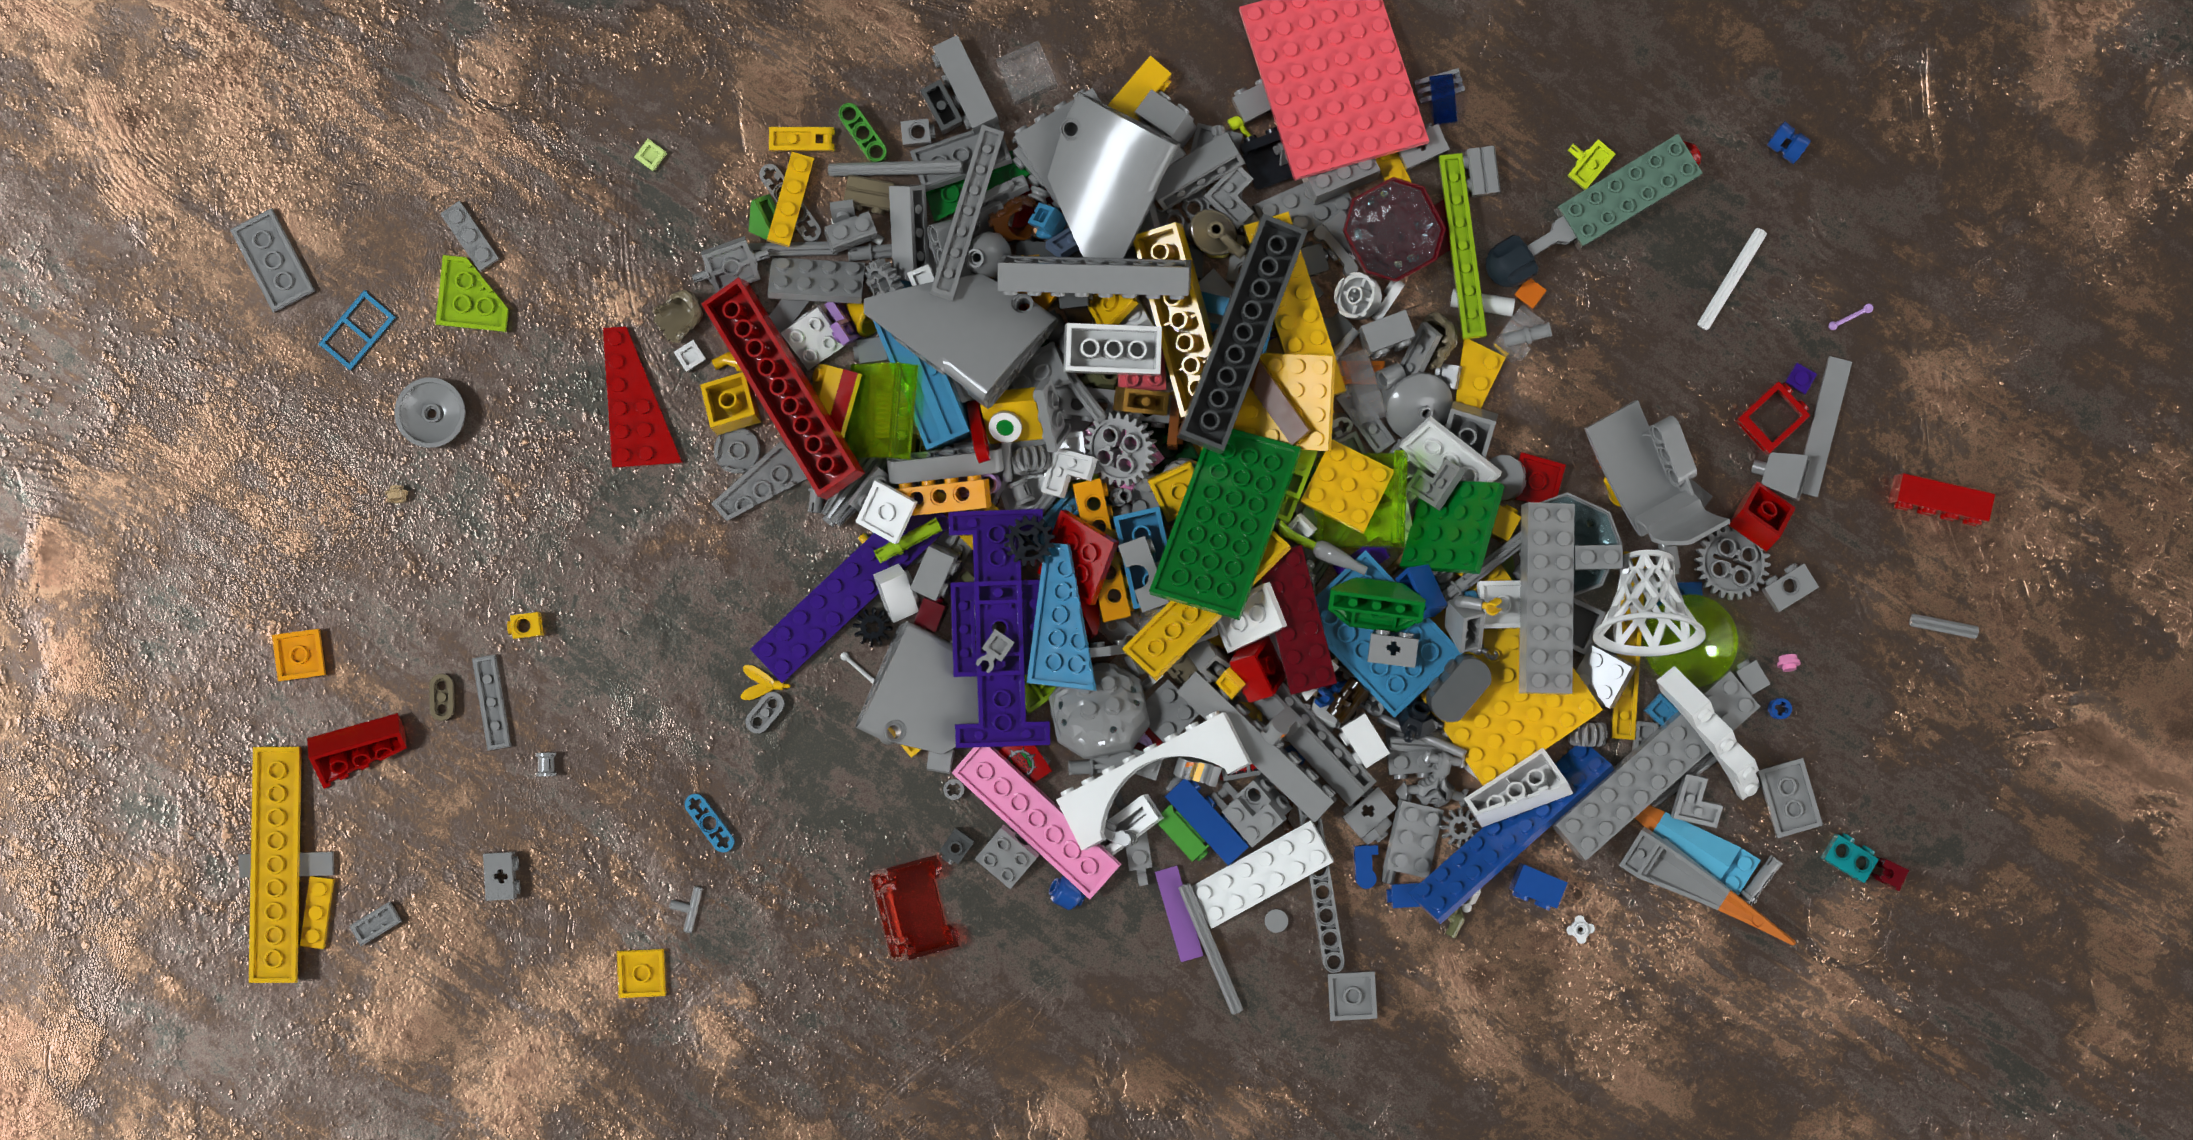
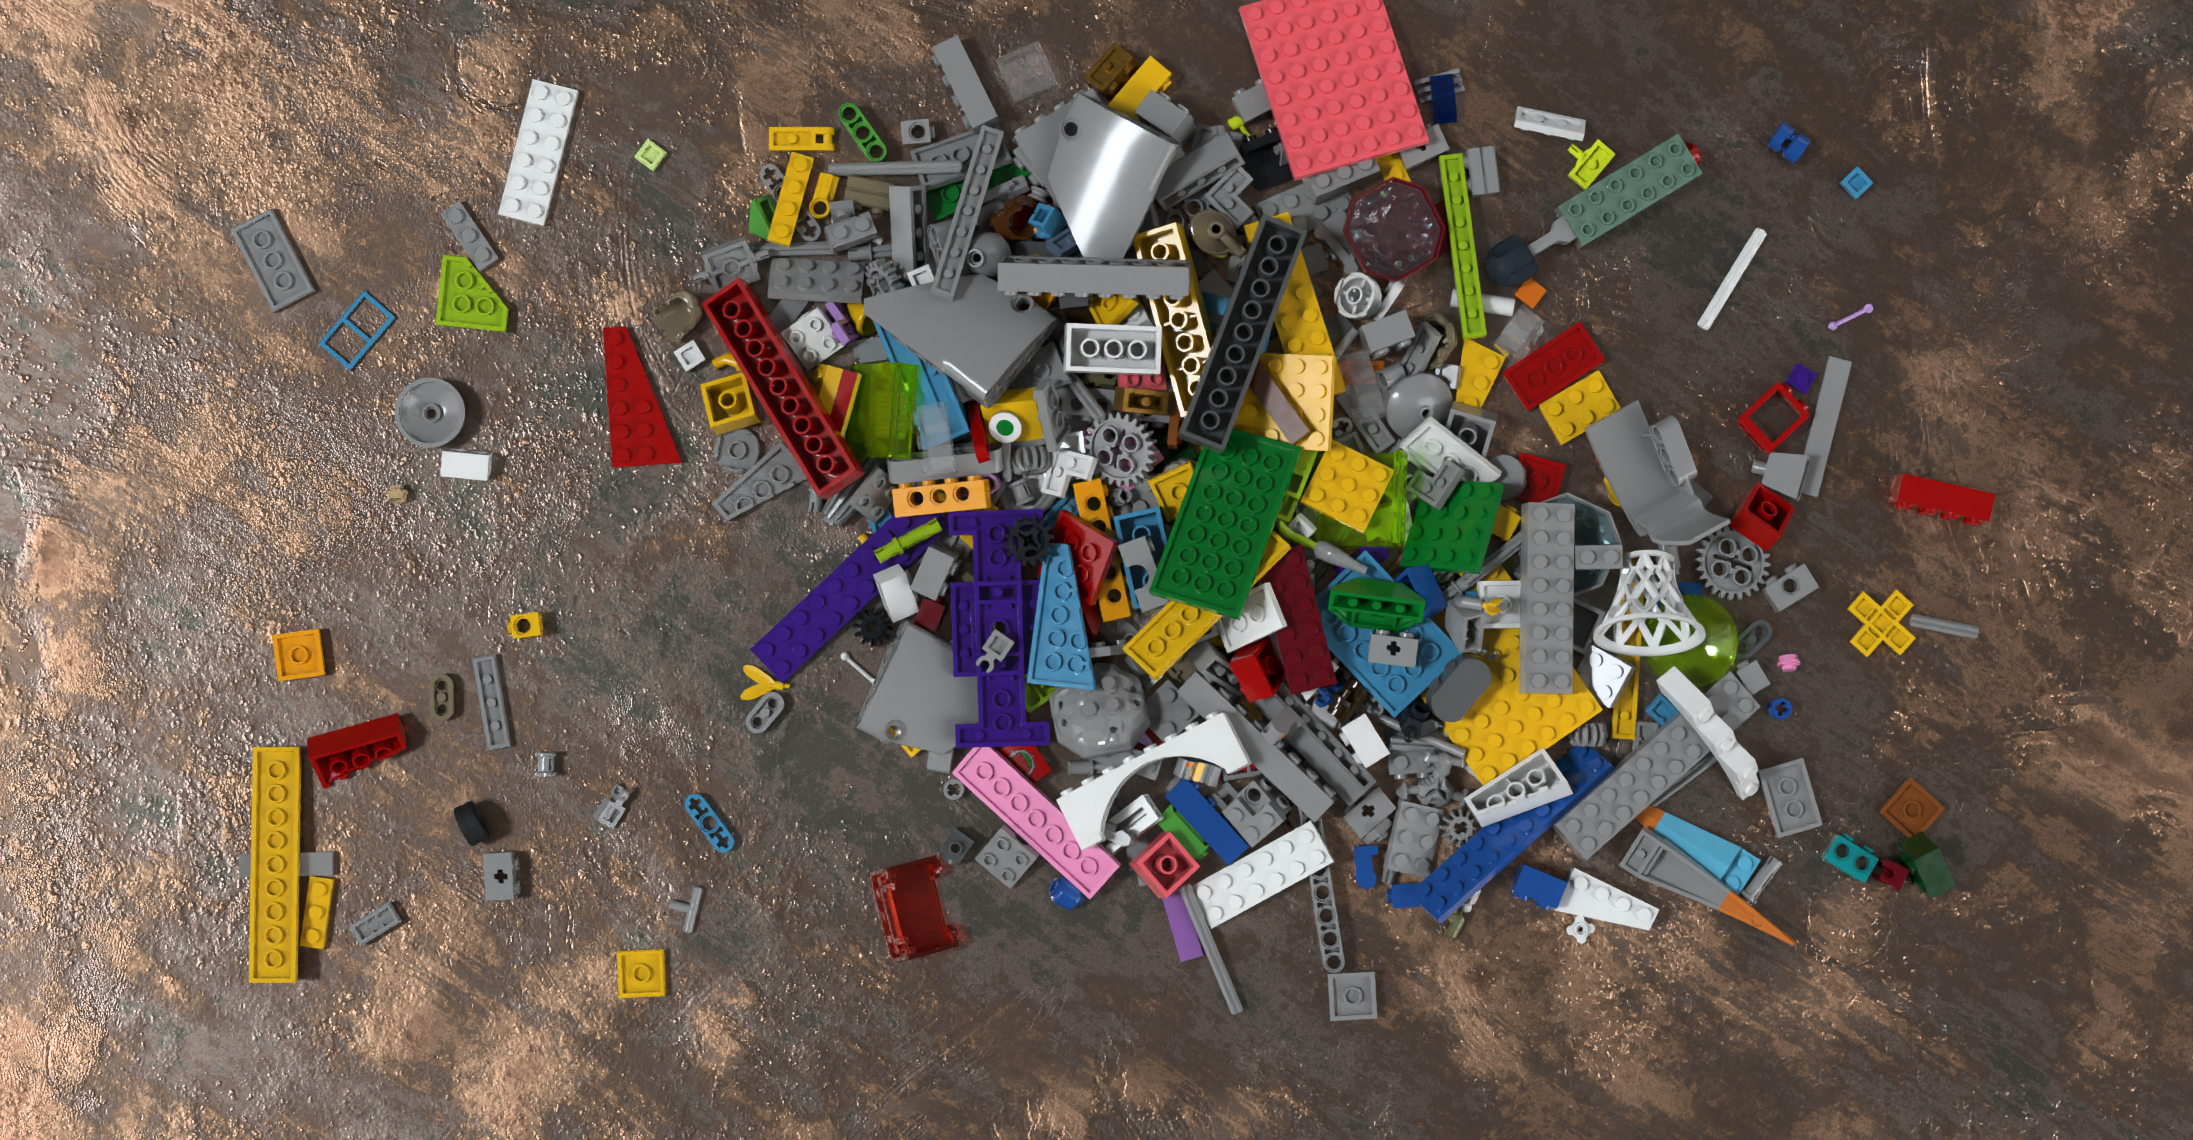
white plate [856,480,918,544] -> none
dark grey brick [920,79,963,135] -> none
yellow tile [1215,667,1246,699] -> none
light grey tile [1264,909,1288,933] -> none
light grey pin [1503,322,1552,348] -> none
light grey plate [1671,772,1723,828] -> none
none -> white hinge [440,448,493,481]
none -> black tyre [454,801,489,846]
none -> white plate [498,79,579,226]
none -> light grey plate [593,784,630,829]
none -> yellow piece [809,172,840,221]
none -> clear brick [913,401,958,477]
none -> pearl gold bracket [1084,43,1140,101]
none -> coral brick [1128,831,1200,898]
none -> red plate [1501,321,1605,412]
none -> white plate [1514,106,1586,141]
none -> yellow plate [1537,370,1620,446]
none -> white wedge [1551,867,1659,930]
none -> dark grey plate [1731,620,1773,659]
none -> dark azure plate [1839,166,1873,200]
none -> yellow plate [1846,589,1916,657]
none -> dark orange plate [1878,777,1945,838]
none -> dark green brick [1897,831,1956,899]

